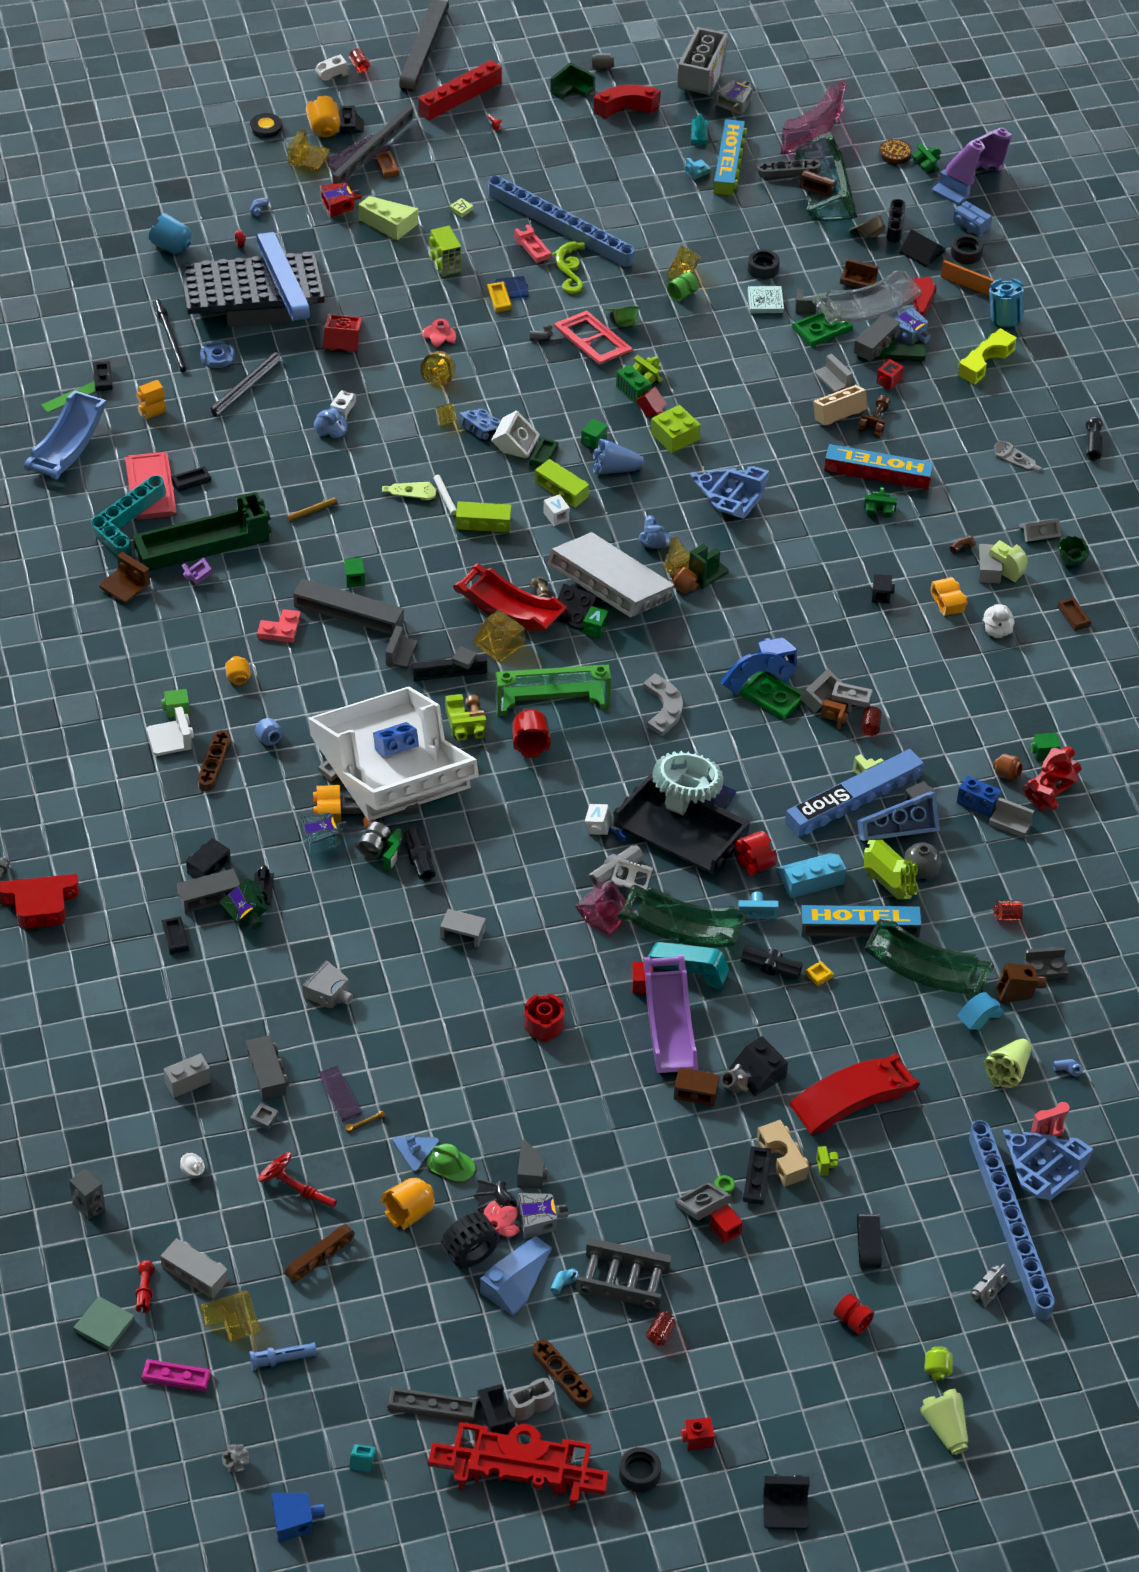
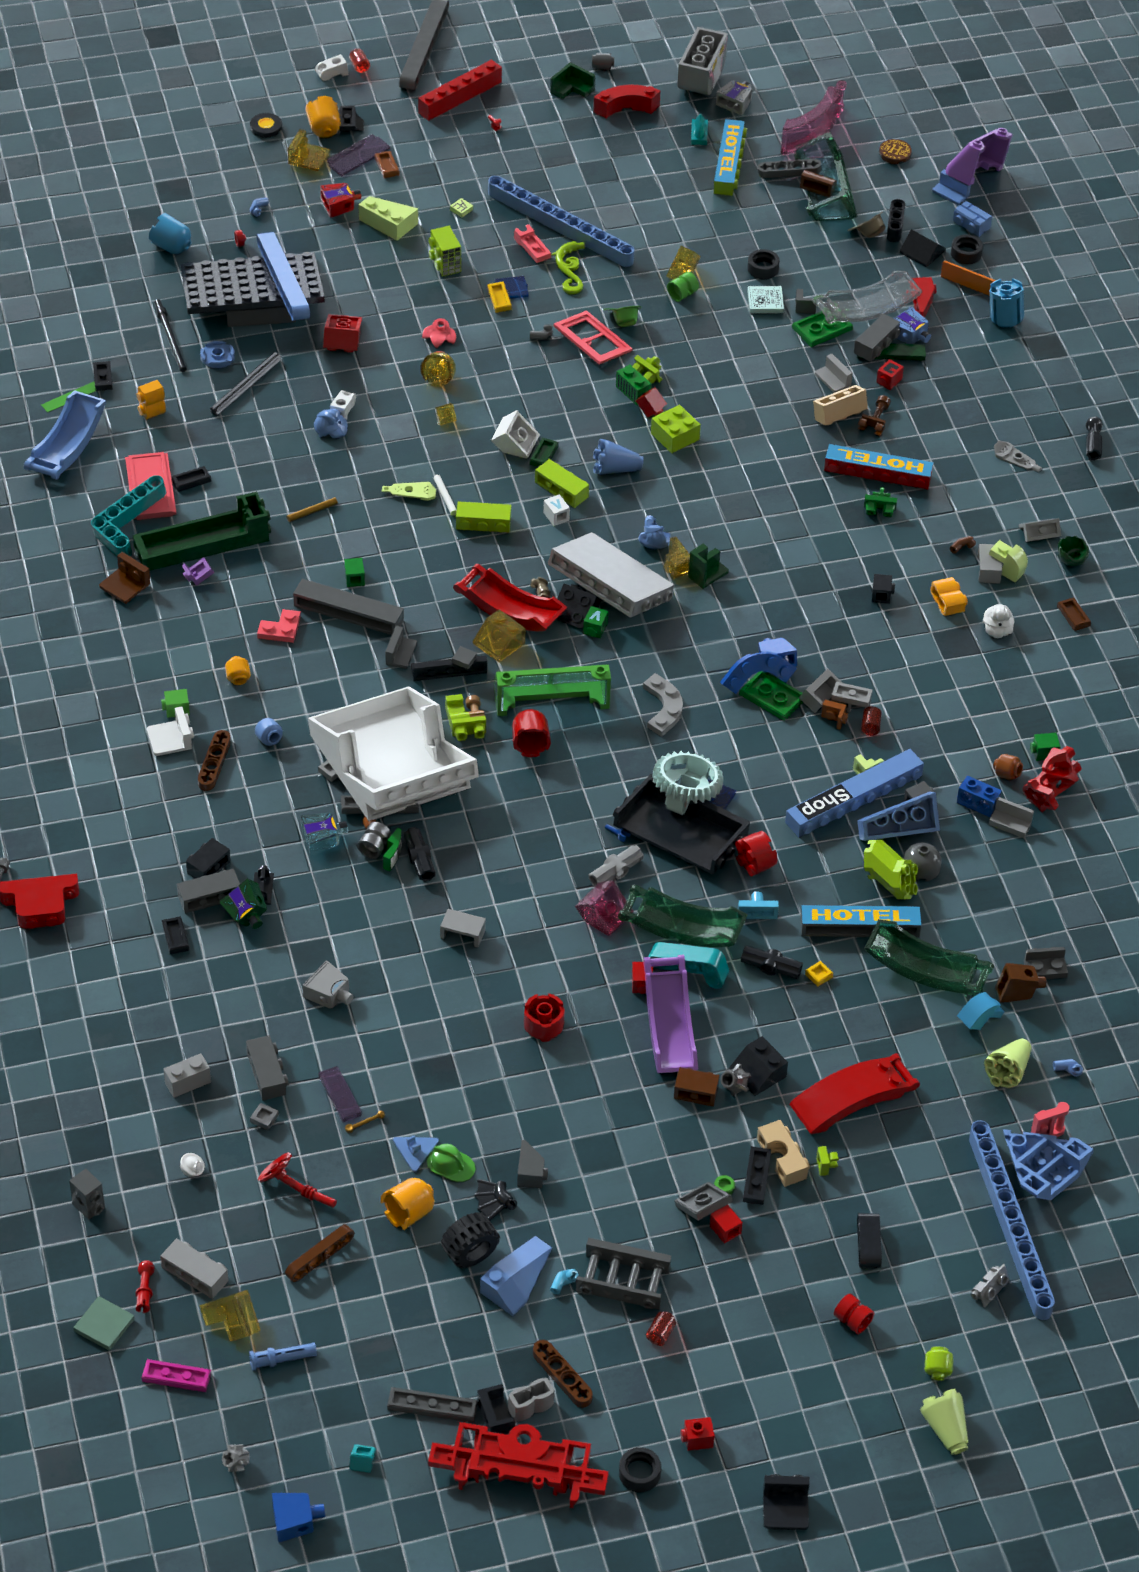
light orange brick [313,785,341,823] -> none
dark grey tile [332,104,414,184] -> none
blue brick [373,722,419,757] -> none
medium blue hinge [459,409,501,440] -> none
coral plate [484,1201,520,1238] -> none
light grey torso [518,1193,568,1239] -> none
green brick [581,419,608,449] -> none
white brick [585,804,612,835] -> none
white piece [610,858,653,894] -> none
dark orange head [671,567,699,594] -> none
medium azure bracket [685,158,711,180] -> none
medium blue wedge [690,466,769,519] -> none
medium azure slope [776,853,847,899] -> none
reddish brown bracket [840,259,879,292] -> none
green hips [912,143,941,173] -> none
neon yellow arch [958,329,1017,385] -> none
clear red brick [993,900,1023,920] -> none

